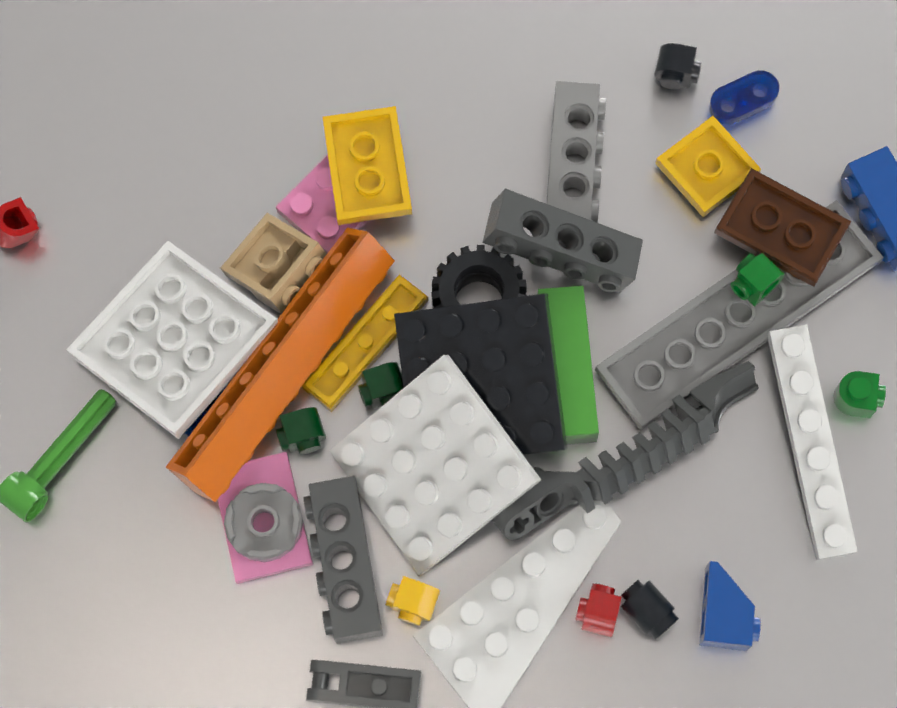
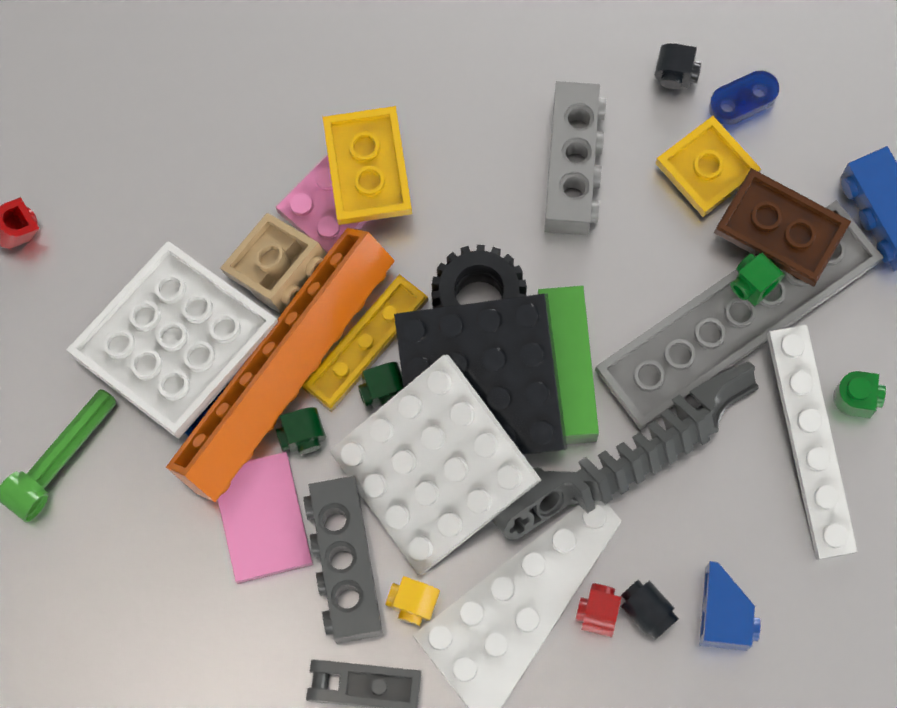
light grey tile [224,483,303,562] -> none
dark grey brick [482,188,643,293] -> none

